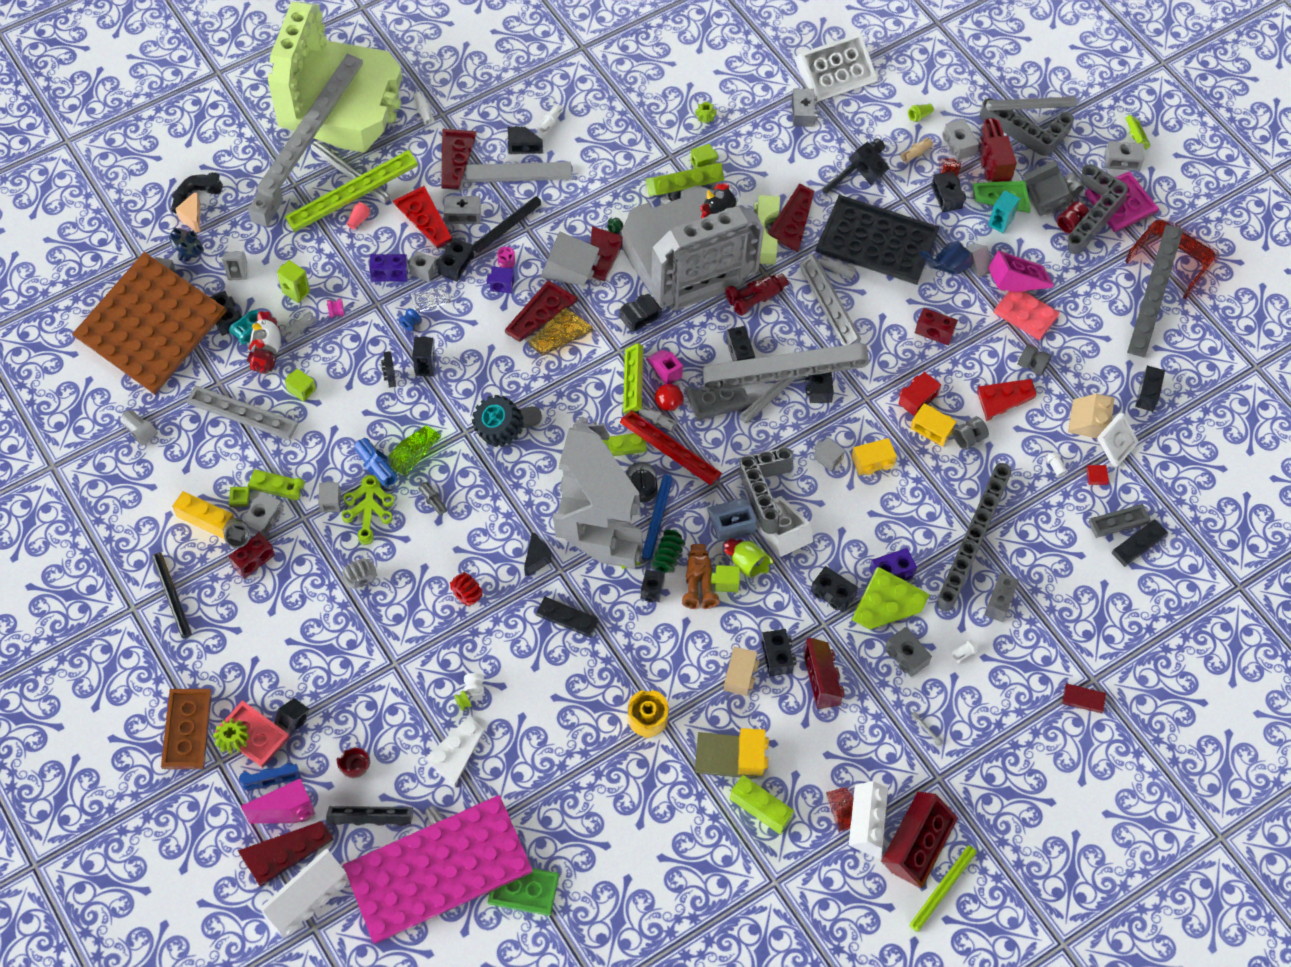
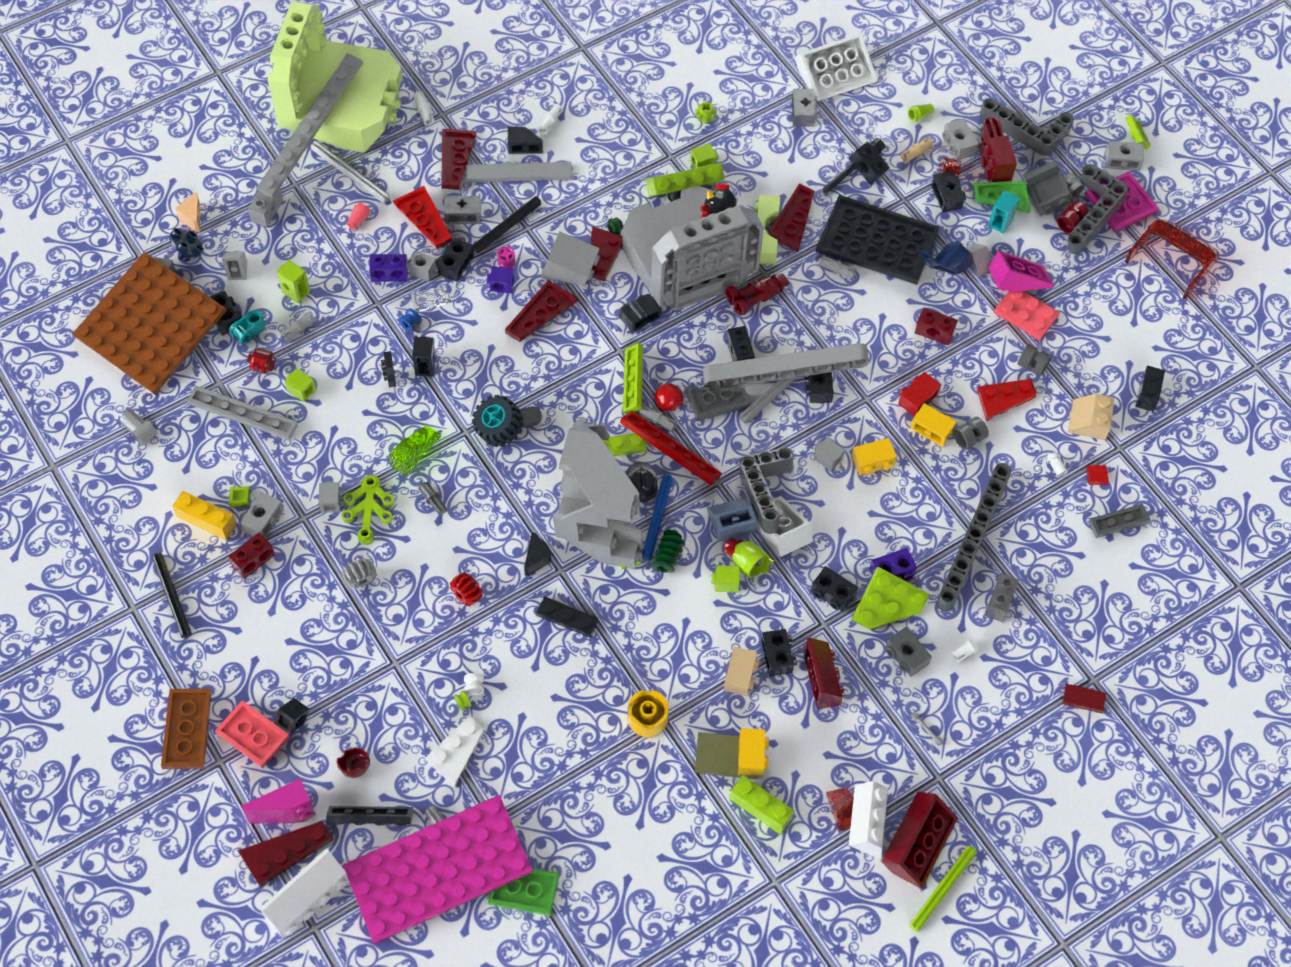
black piece [171,172,223,214] -> none
lime gear [213,718,250,755] -> none
dark grey wheel [223,518,250,548] -> none
blue plate [239,763,301,791] -> none
white piece [248,311,281,354] -> none
lime plate [248,469,305,500] -> none
lime plate [285,150,418,233] -> none
dark pink wheel [327,298,345,318] -> none
blue piece [354,438,398,487] -> none
clear yellow wing [529,307,593,356] -> none
black brick [640,569,665,603] -> none
dark pink slope [646,350,683,384] -> none
dark orange piece [682,544,719,609] -> none
light grey plate [799,254,861,346] -> none
light grey axle [986,97,1078,111] -> none
white plate [1097,413,1139,467] -> none
black plate [1112,519,1168,567] -> none
dark grey plate [1127,225,1184,358] -> none

